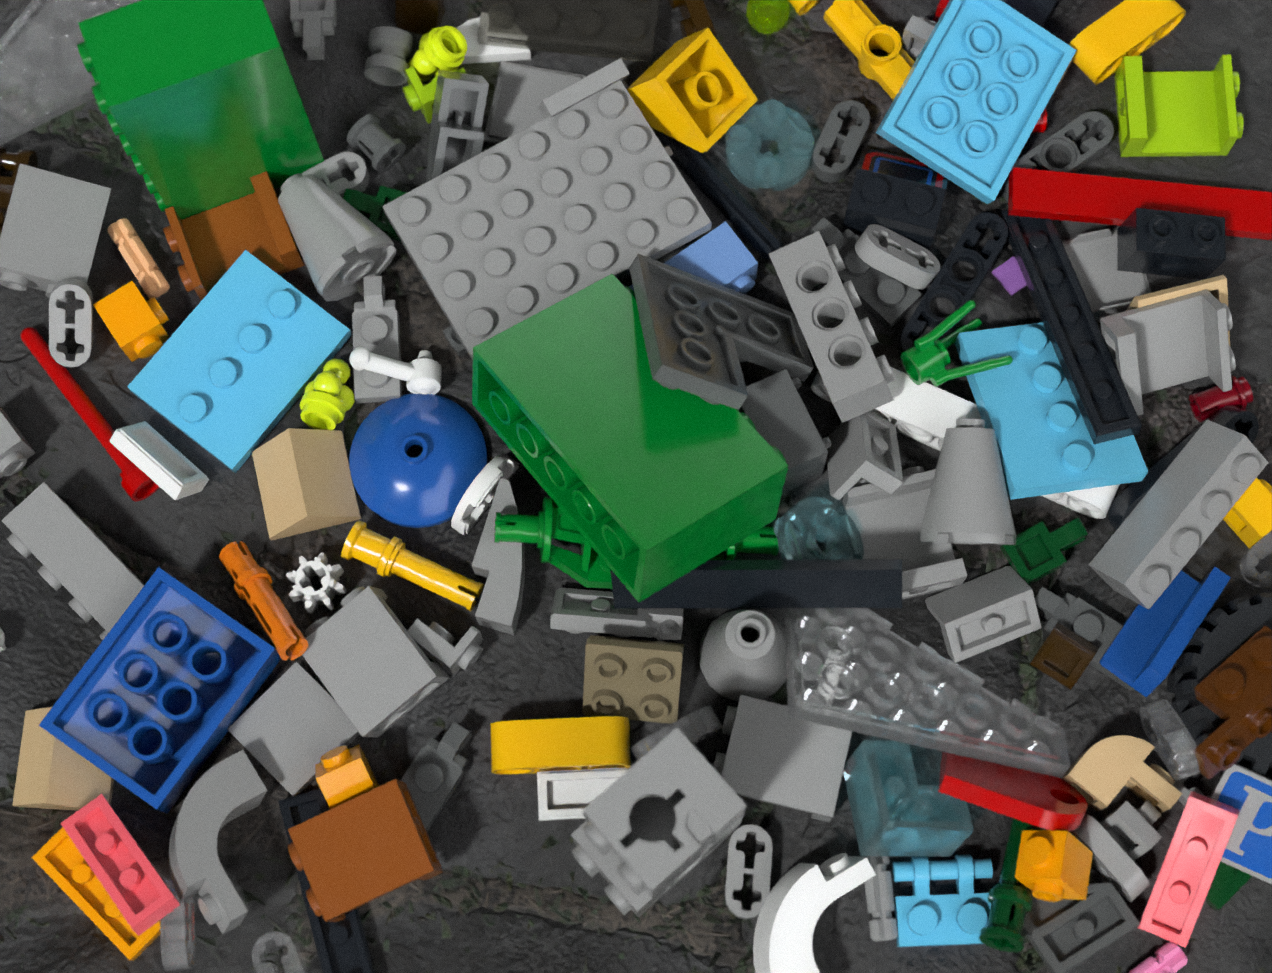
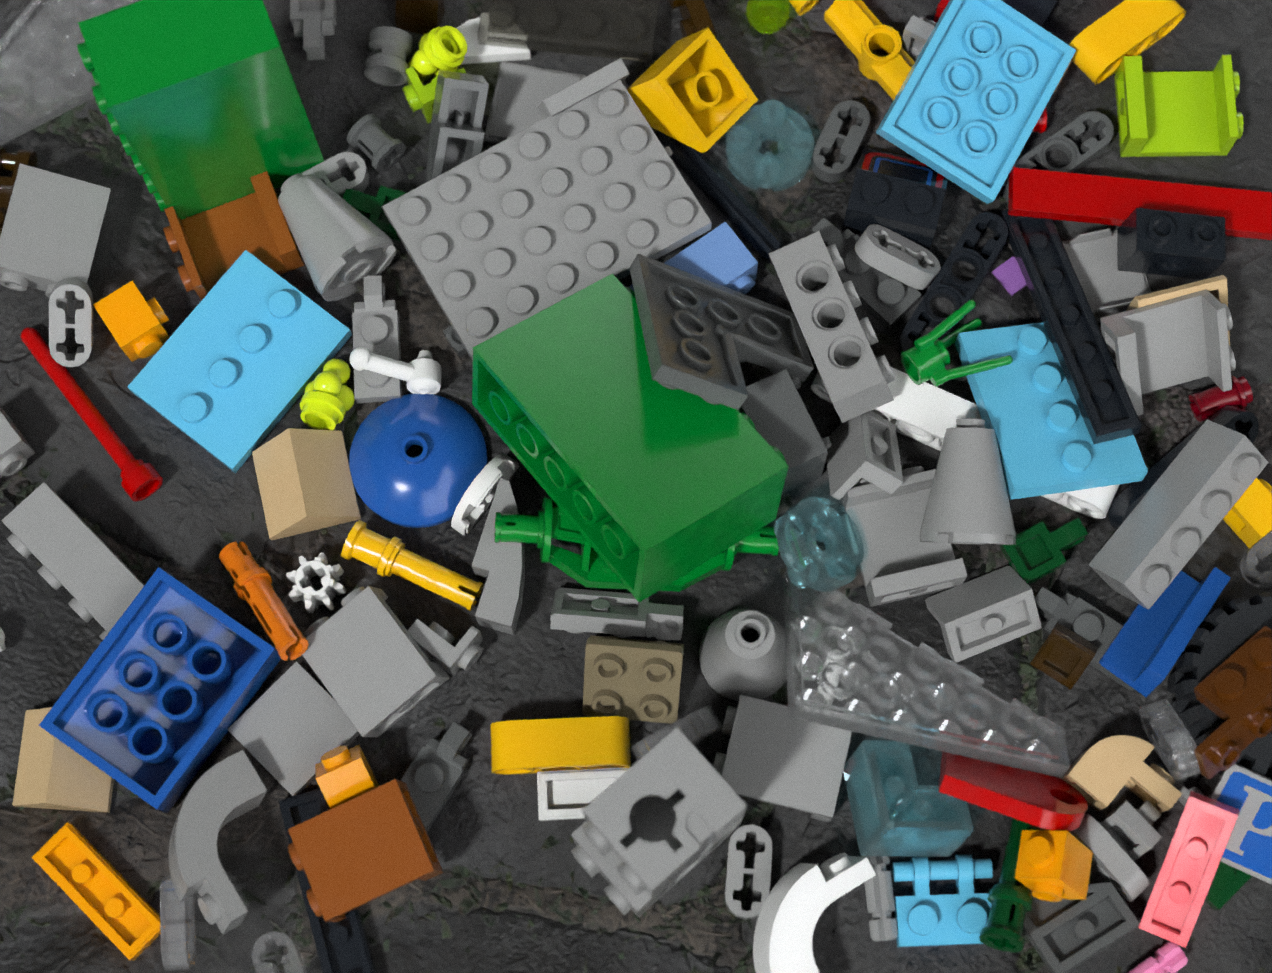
coral plate [61,794,180,936] -> none
light nougat axle [108,218,169,299] -> none
white tile [109,421,209,500] -> none
black tile [611,559,902,609] -> none

